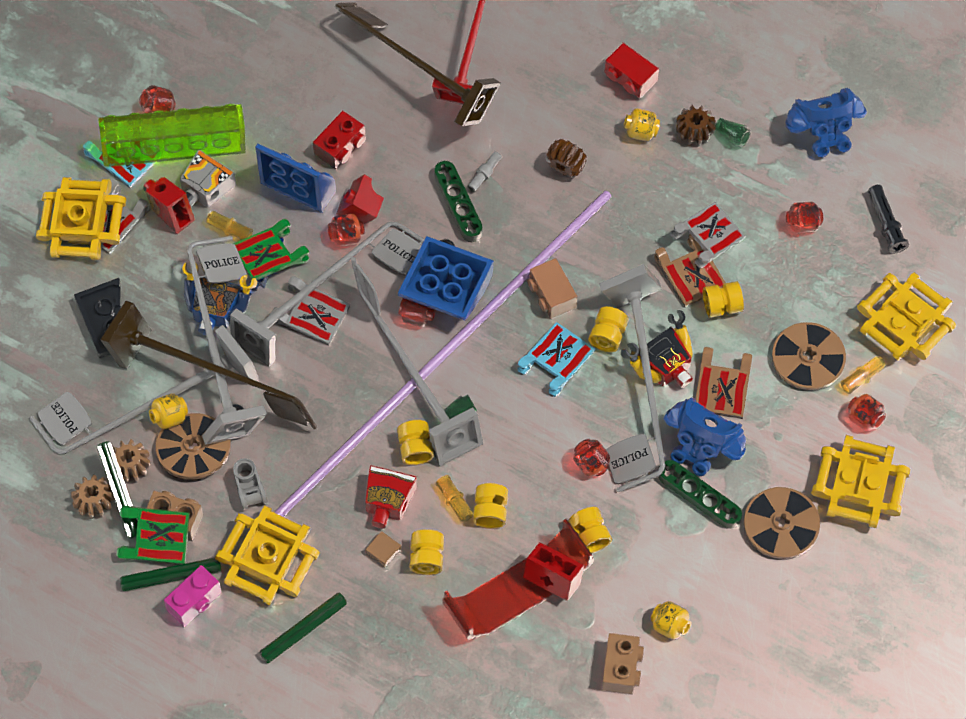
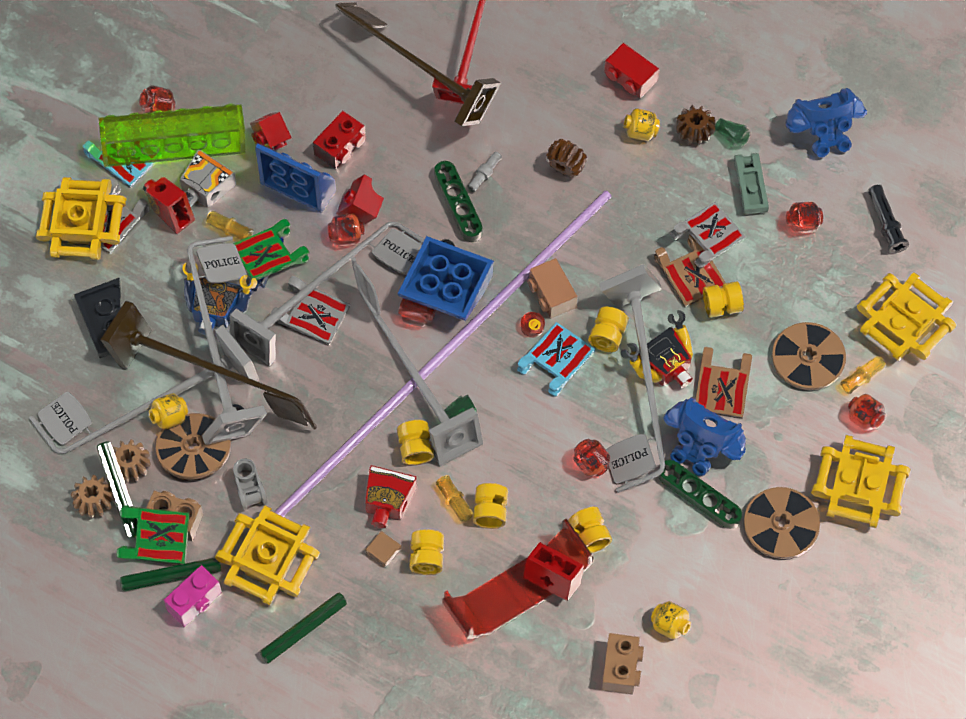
none -> red brick [250,112,292,150]
none -> clear red tile [520,312,545,337]
none -> sand green plate [734,153,769,214]

